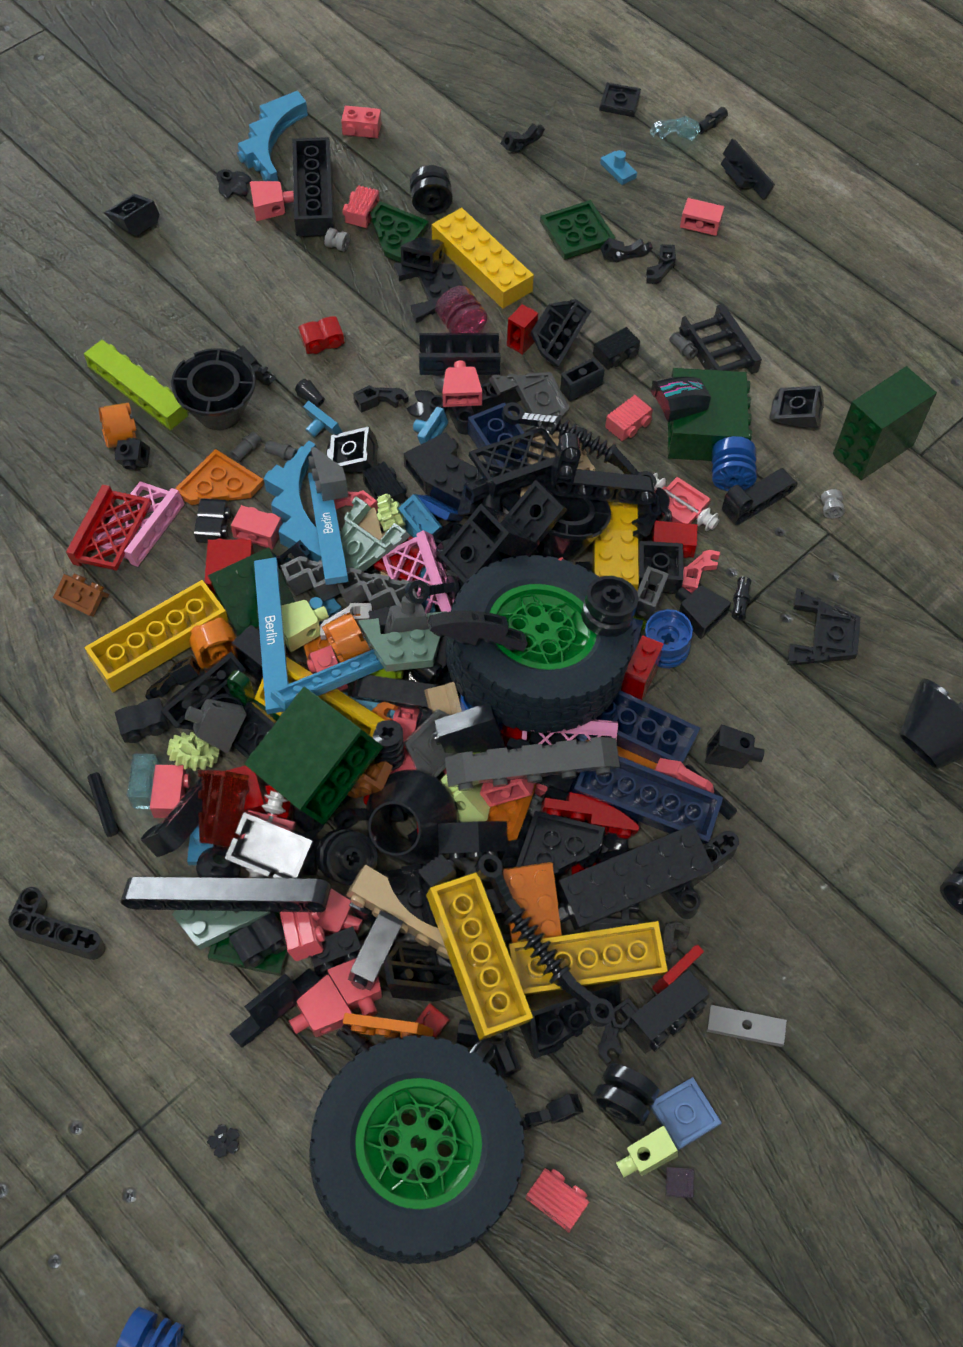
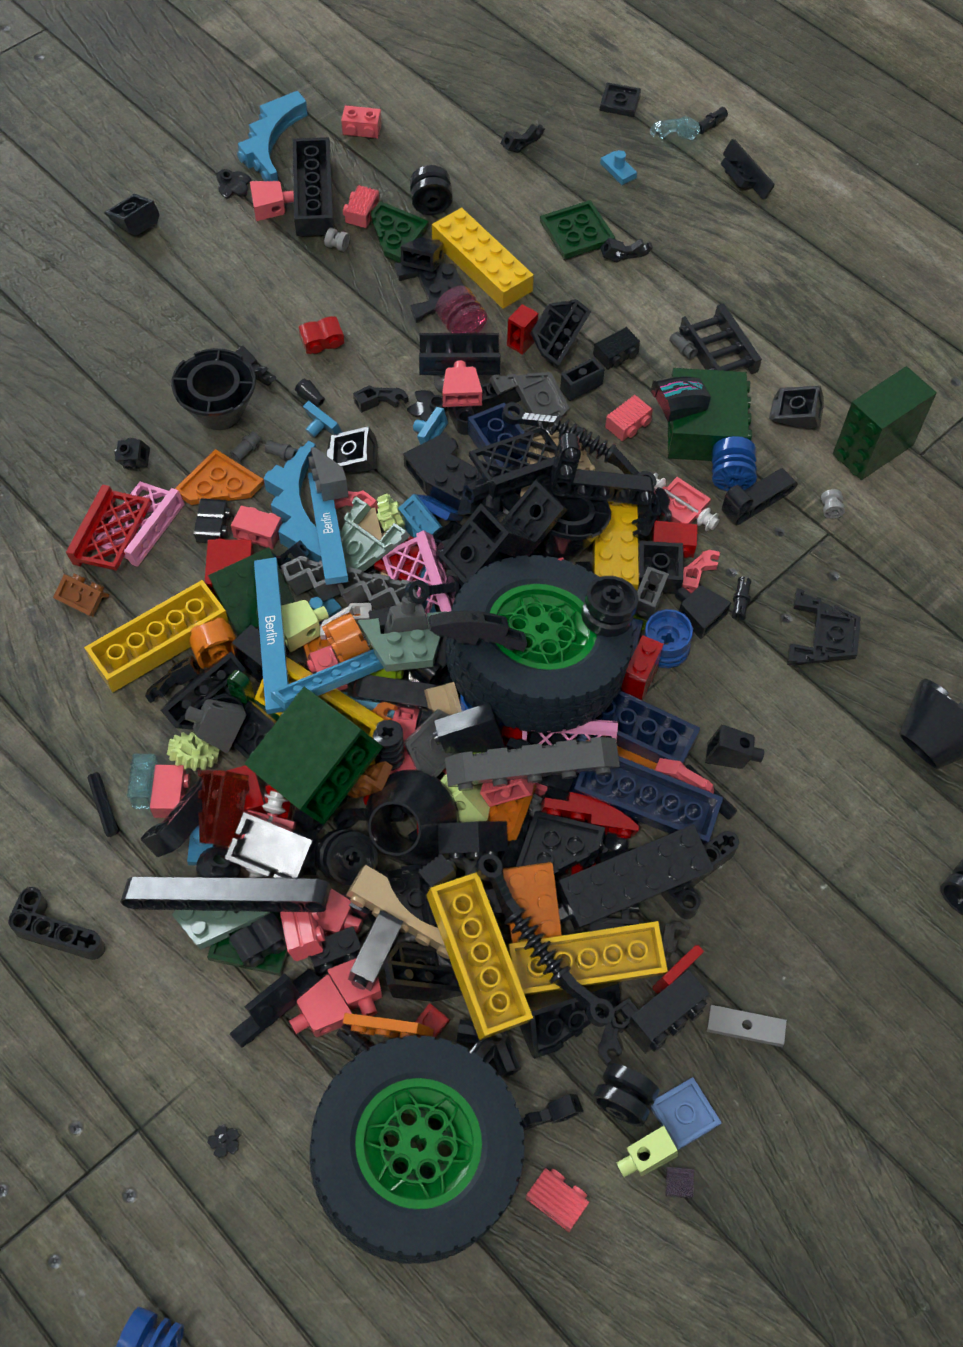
lime brick [84,340,188,431] -> none
orange brick [99,402,136,448] -> none
black brick [114,698,169,743] -> none
black brick [363,461,407,504] -> none
black piece [646,244,676,284] -> none
coral brick [680,198,724,236] -> none

